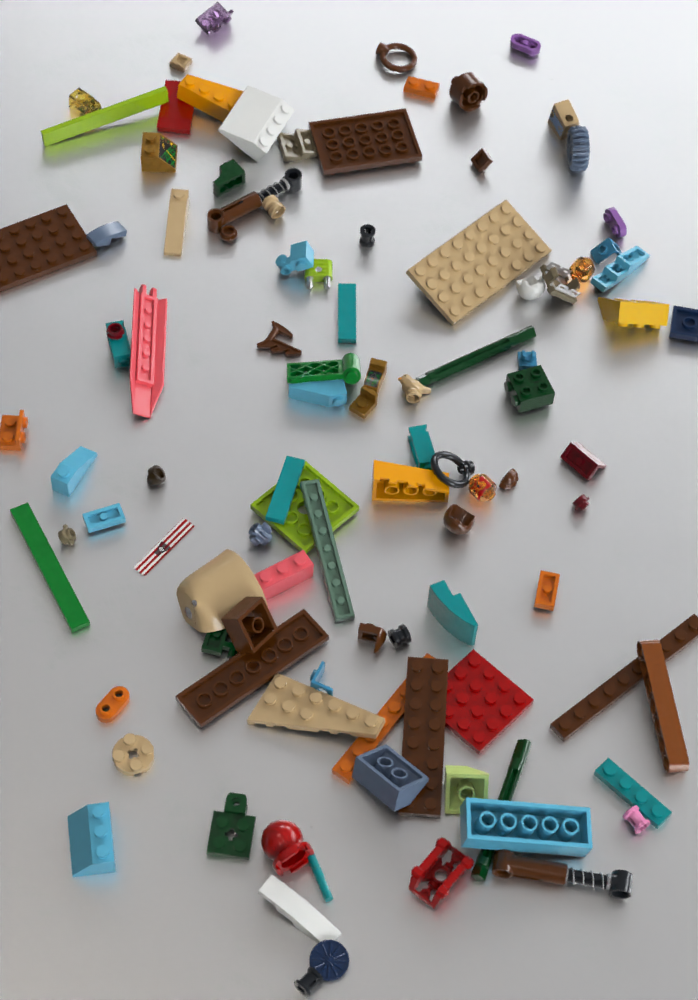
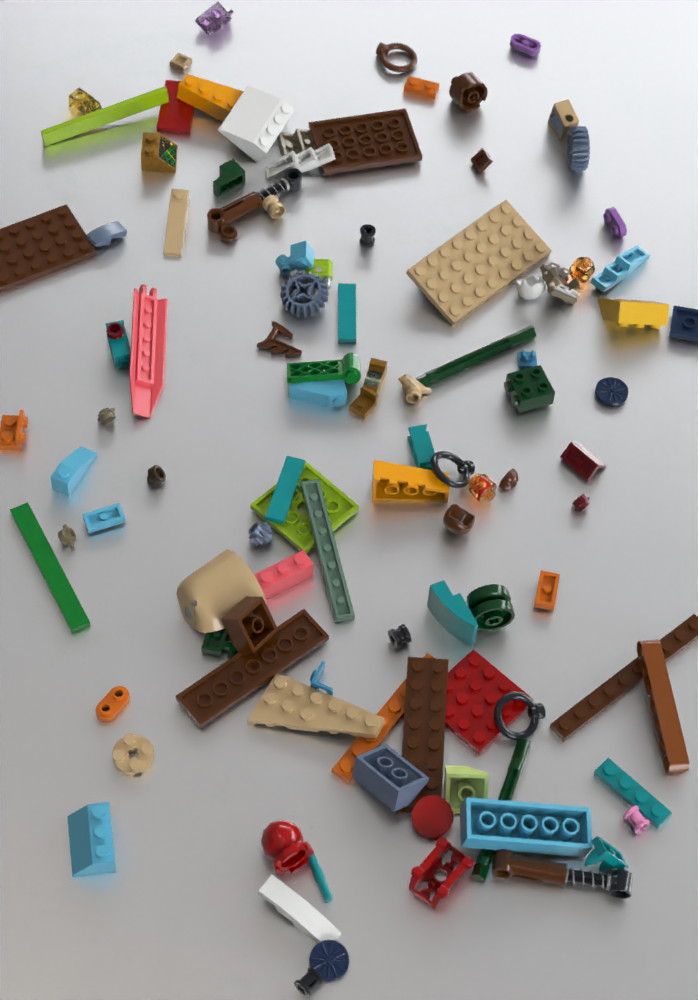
sticker [133,518,195,576] -> none
dark green plate [207,792,256,860] -> none
reddish brown plate [358,623,387,653] -> none
dark azure bracket [590,237,622,264] -> none
none -> dark tan plate [97,408,116,424]
none -> white slope [264,143,336,180]
none -> sand blue gear [280,271,329,318]
none -> red tile [411,795,454,838]
none -> dark green wheel [466,584,515,631]
none -> black piece [494,692,546,741]
none -> teal tile [584,836,629,872]
none -> dark blue wheel [595,377,628,406]

